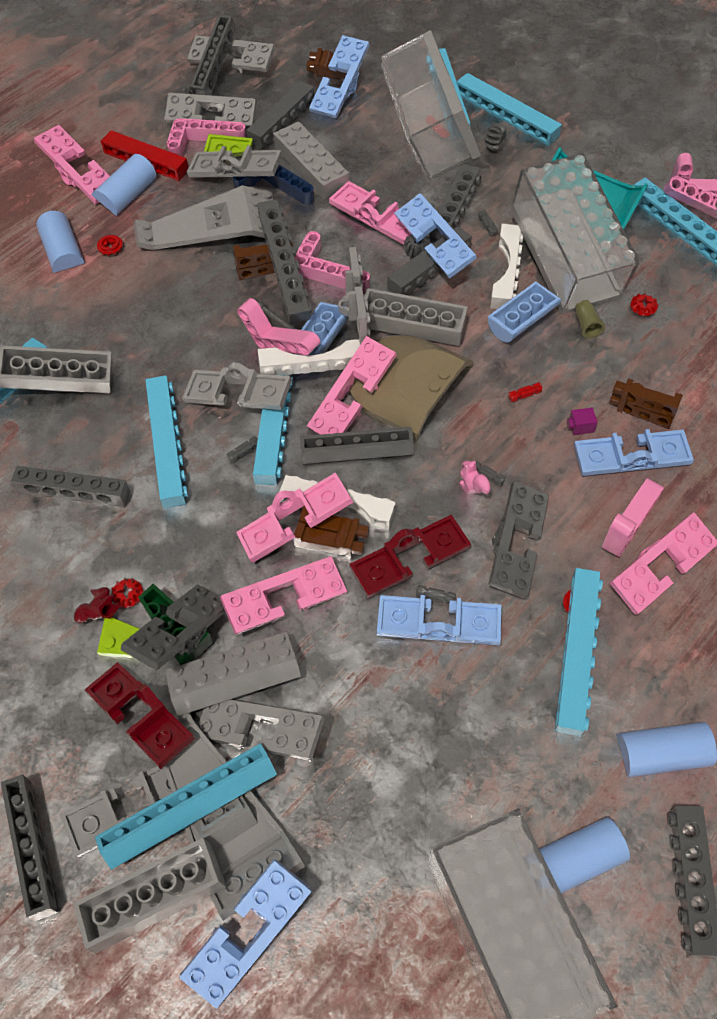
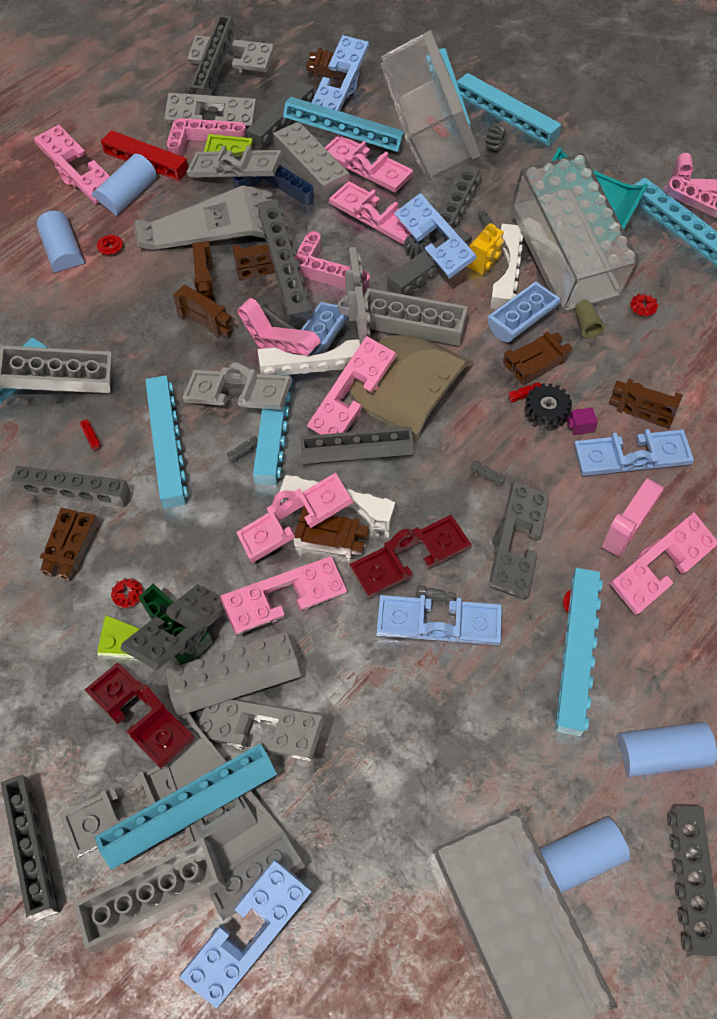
dark red animal [74,587,120,624] -> none
bright pink animal [459,461,491,494] -> none
none -> reddish brown hips [40,508,101,580]
none -> red axle [80,419,101,450]
none -> reddish brown hips [173,284,234,338]
none -> reddish brown hips [192,241,216,301]
none -> medium azure brick [283,97,405,152]
none -> bright pink plate [325,134,413,193]
none -> yellow hinge [466,224,504,275]
none -> reddish brown hips [503,332,572,386]
none -> black bush [524,383,572,431]

